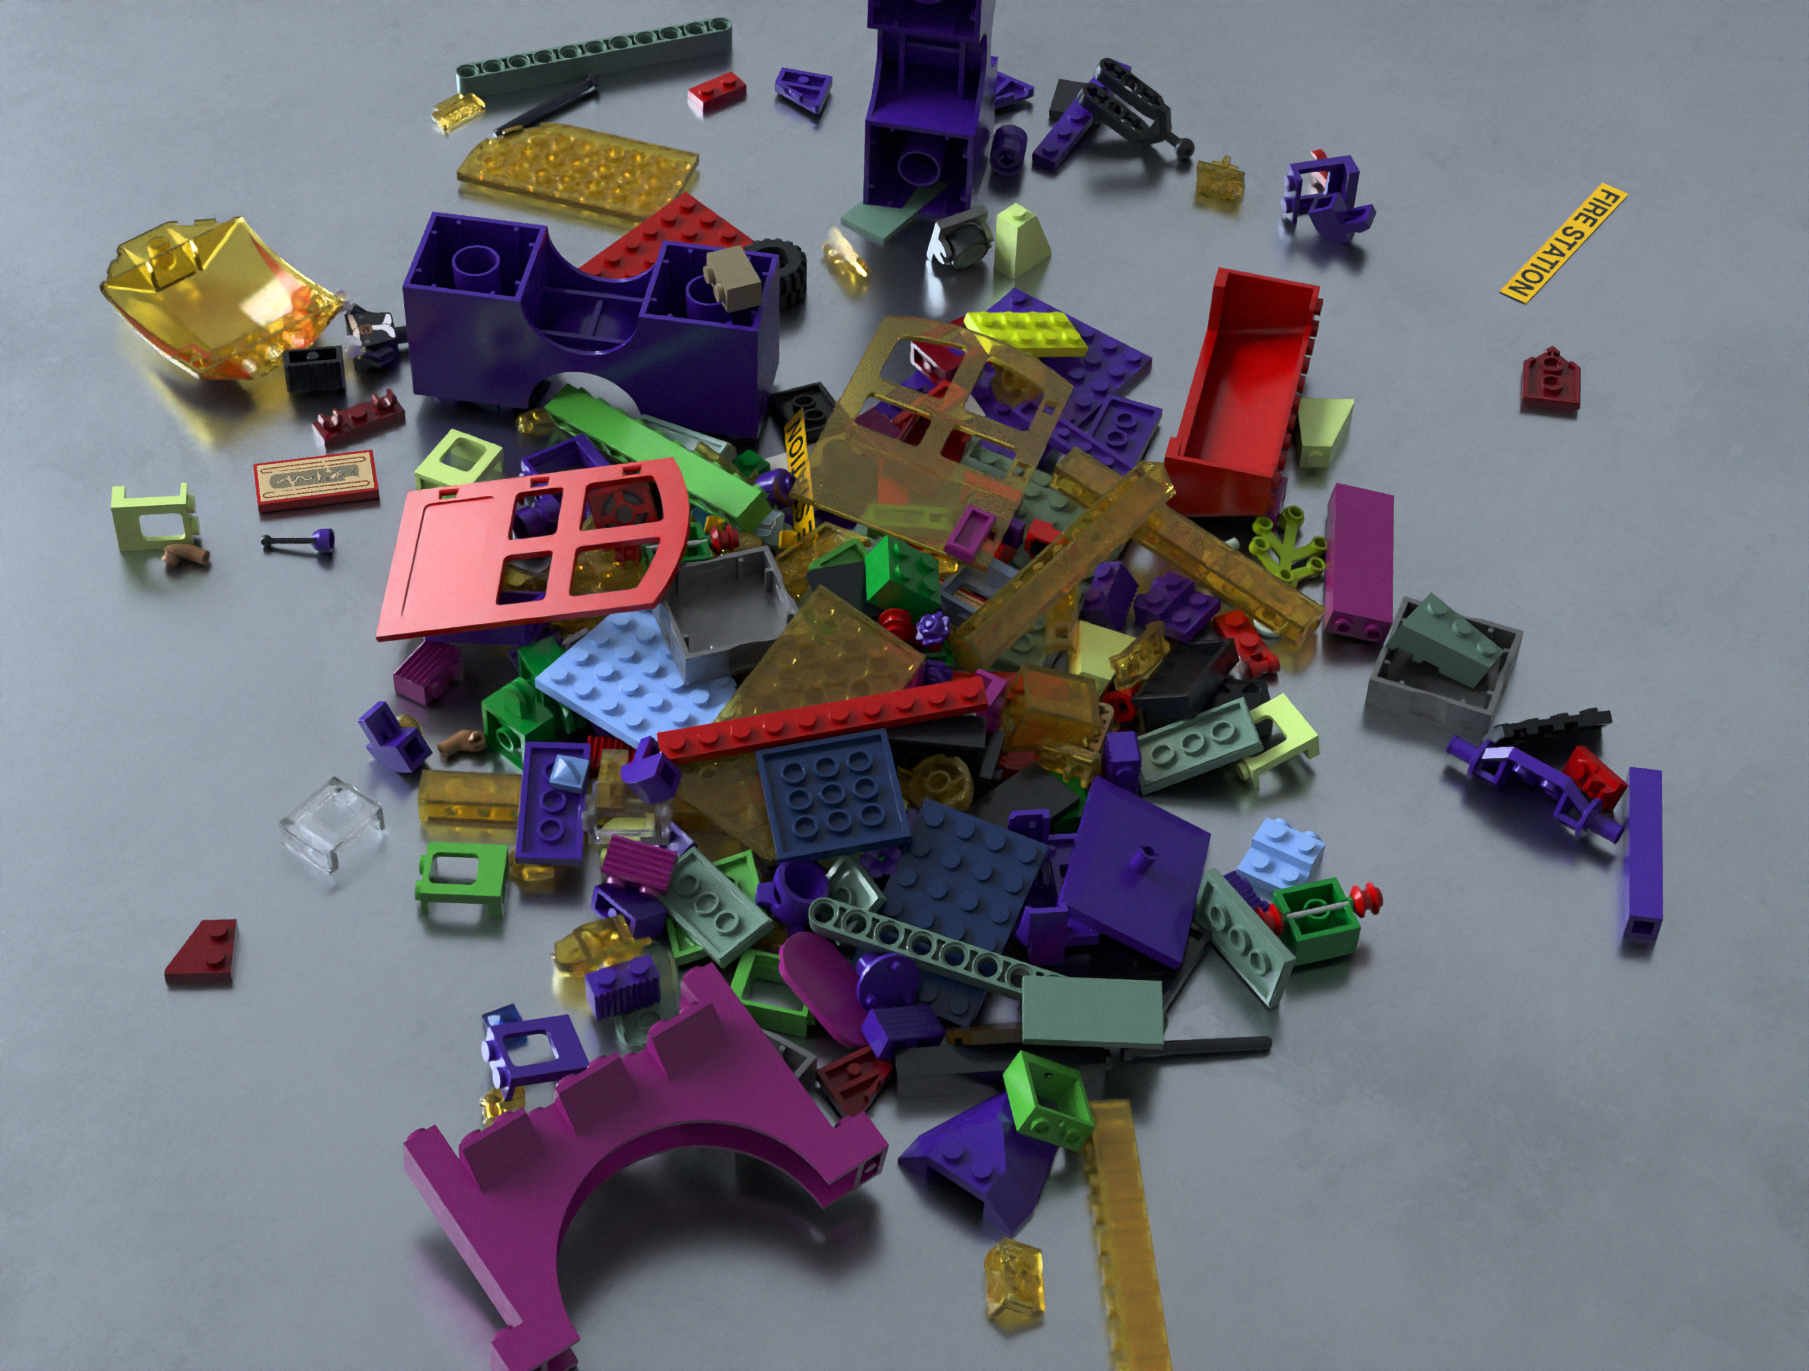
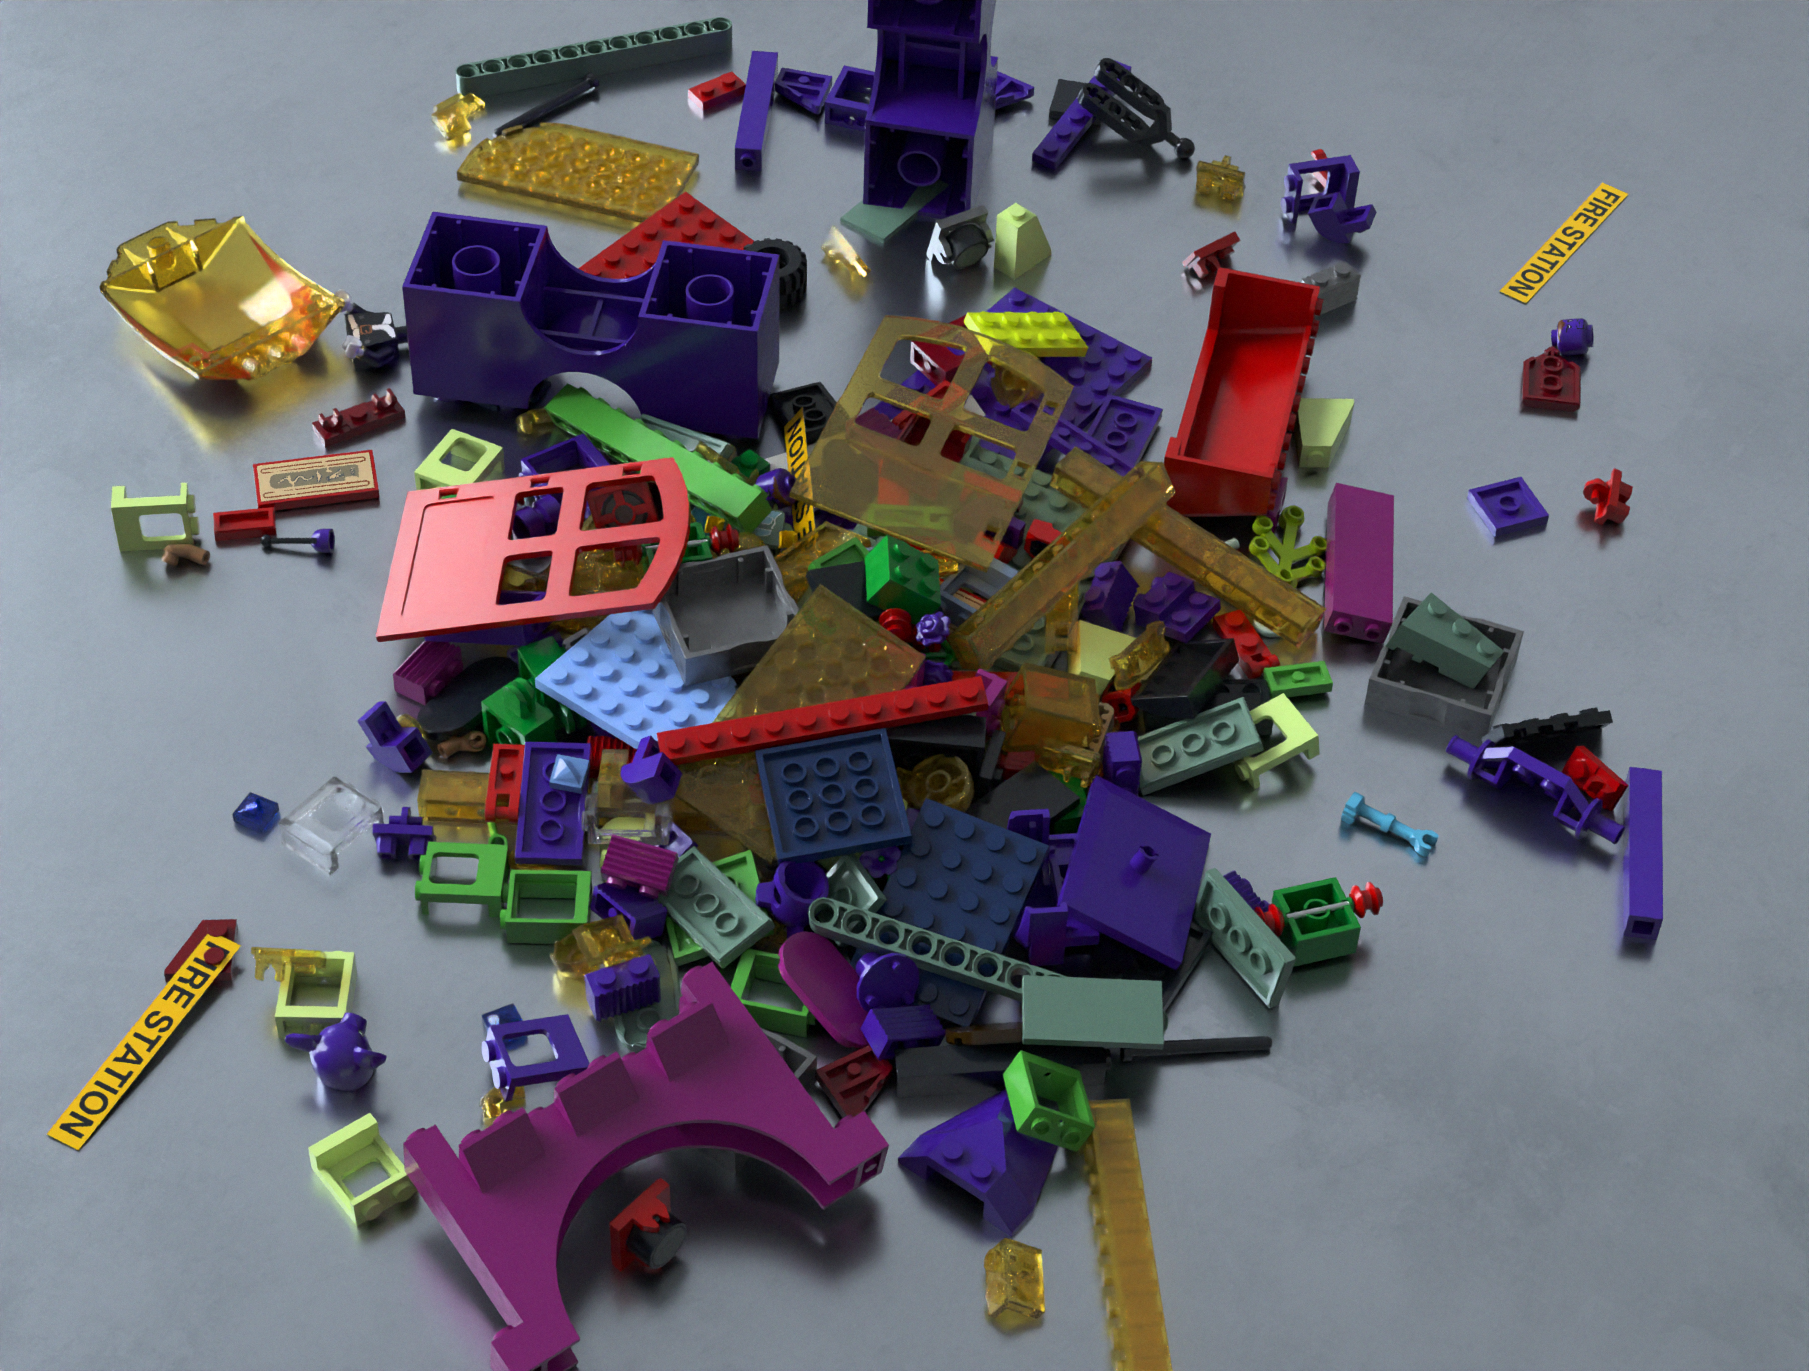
black brick [283,345,346,393] -> none
dark tan brick [703,245,761,313] -> none
magenta tile [944,504,998,564] -> none
dark purple wheel [989,124,1028,176] -> none
light blue plate [1236,817,1326,894] -> none
none -> yellow sticker [47,934,241,1151]
none -> red tile [213,507,277,541]
none -> clear blue tile [232,792,279,833]
none -> clear yellow plate [251,947,327,982]
none -> yellowish green window [275,950,357,1038]
none -> dark purple piece [285,1012,387,1092]
none -> yellowish green window [308,1113,418,1226]
none -> dark purple hips [372,807,436,861]
none -> black tile [417,657,520,741]
none -> clear yellow tile [433,106,471,141]
none -> red plate [485,744,525,823]
none -> bright green hand [487,822,508,845]
none -> bright green window [500,870,593,945]
none -> piece [609,1178,687,1272]
none -> dark purple brick [735,51,778,171]
none -> dark purple window [824,65,875,132]
none -> red plate [1182,231,1241,279]
none -> bright green plate [1263,661,1333,699]
none -> flat silver brick [1301,261,1361,317]
none -> medium azure piece [1341,792,1439,857]
none -> dark purple tile [1467,477,1549,537]
none -> dark purple head [1551,318,1594,356]
none -> red hips [1583,468,1633,526]

